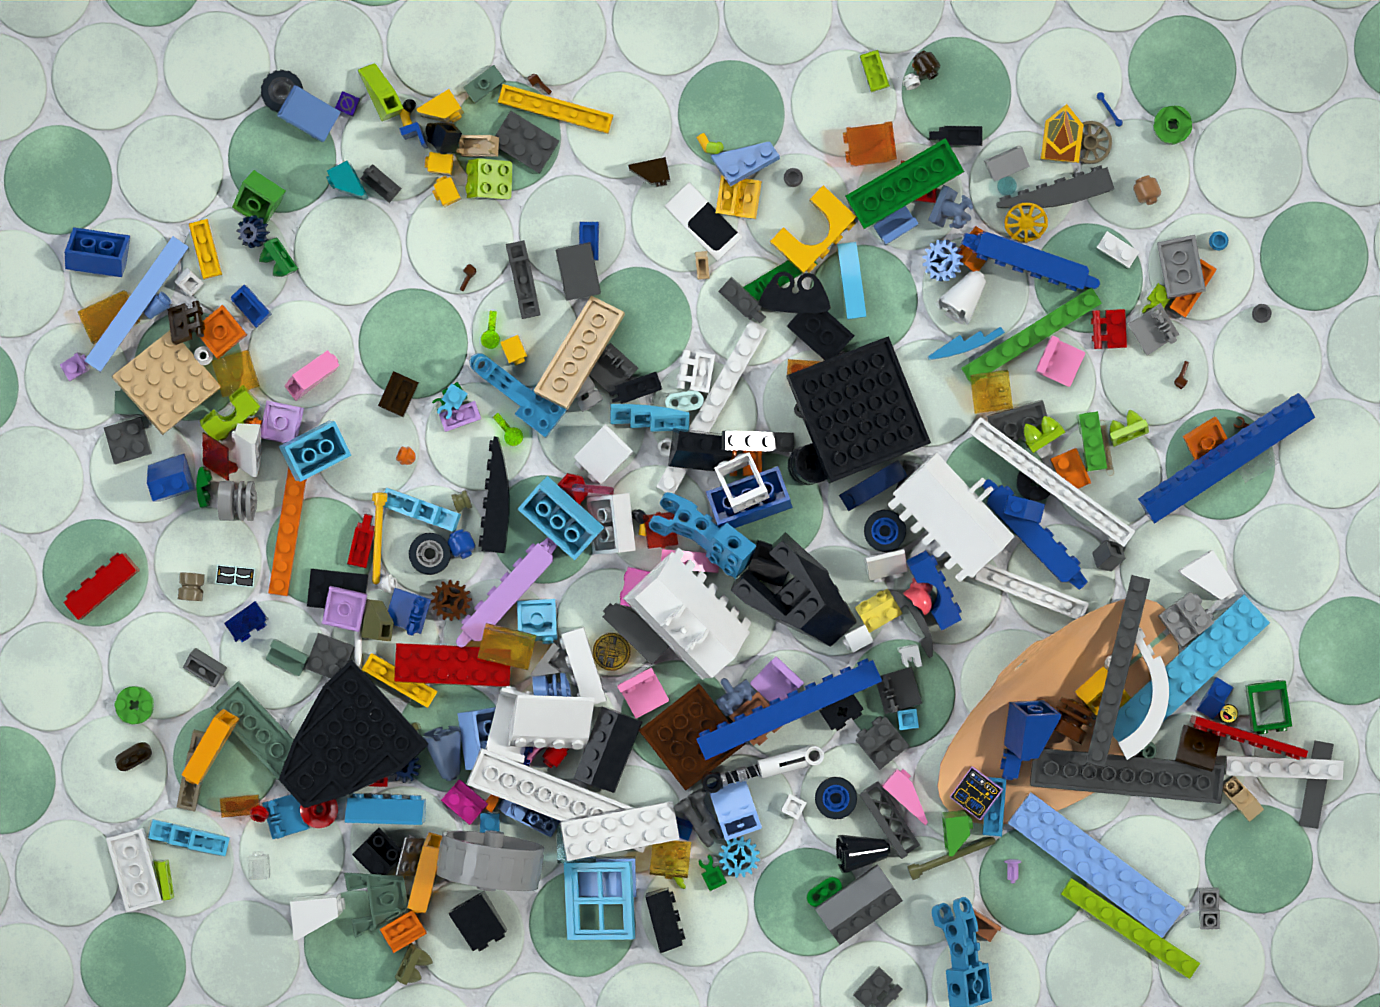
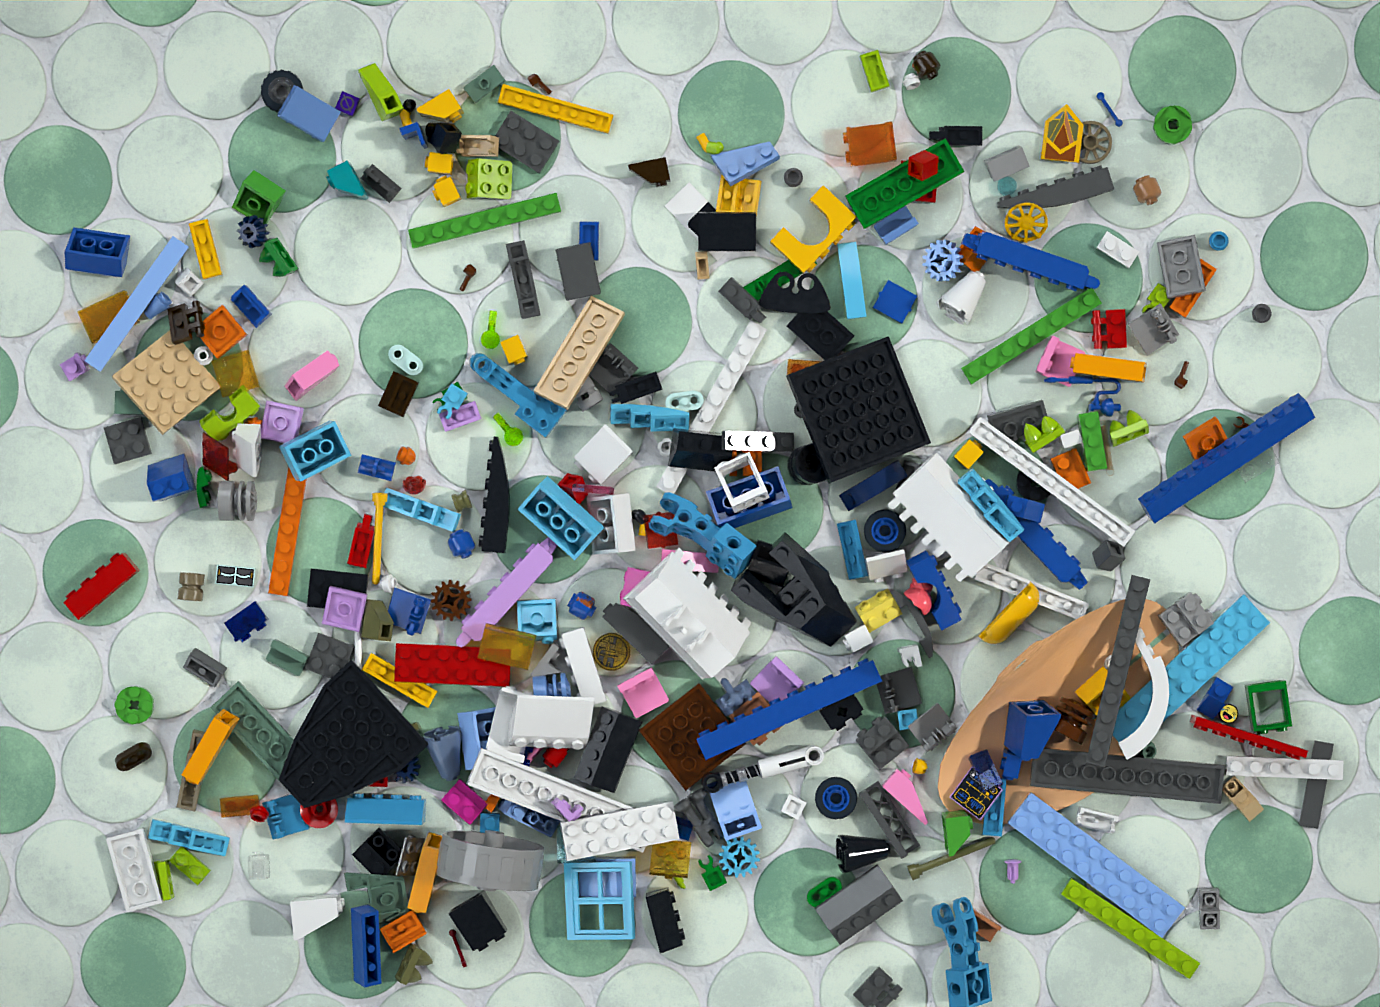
black wheel [409,533,451,575] -> none
white plate [676,350,715,393] -> none
dark azure slope [927,327,1005,360] -> none
sand blue piece [928,185,973,229] -> none
clear yellow hinge [970,370,1013,414] -> none
dark brown plate [1175,725,1221,772] -> none
white slope [1178,550,1238,601] -> none
none -> lime tile [169,846,211,885]
none -> blue brick [351,904,382,988]
none -> blue hips [357,454,396,481]
none -> light aqua plate [388,345,423,376]
none -> clear red plate [402,476,426,494]
none -> bright green plate [408,193,561,249]
none -> dark red hinge [449,929,467,968]
none -> lavender bracket [551,797,583,822]
none -> blue head [567,592,597,620]
none -> black tile [698,212,756,251]
none -> dark azure plate [837,520,868,580]
none -> blue piece [873,280,917,324]
none -> light grey hinge [907,703,957,752]
none -> red panel [908,150,939,181]
none -> yellow hinge [912,758,928,774]
none -> yellow brick [953,439,984,469]
none -> medium azure slope [958,468,1024,542]
none -> clear blue tile [969,749,1003,792]
none -> yellow brick [978,581,1039,644]
none -> blue piece [1044,376,1121,417]
none -> white slope [1060,430,1082,448]
none -> light orange slope [1070,353,1147,383]
none -> white hinge [1075,806,1118,834]

